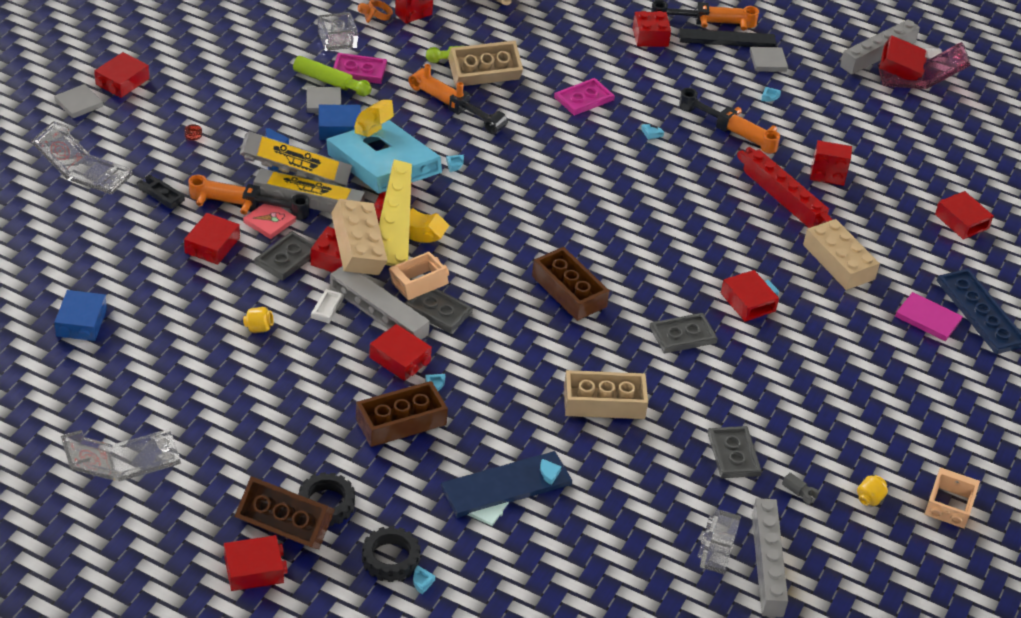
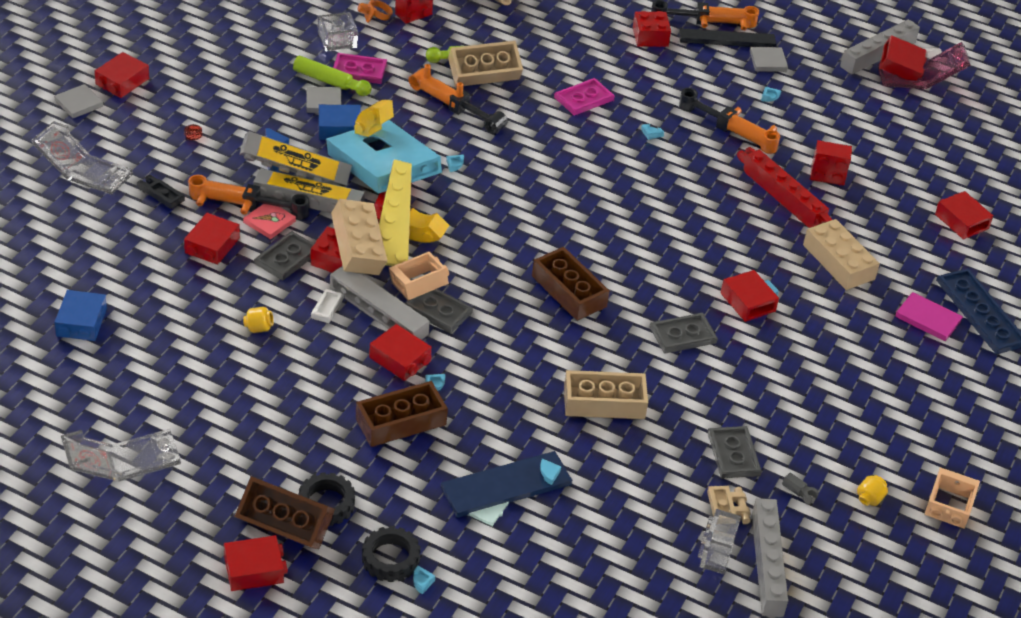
none -> tan plate [707,486,751,524]

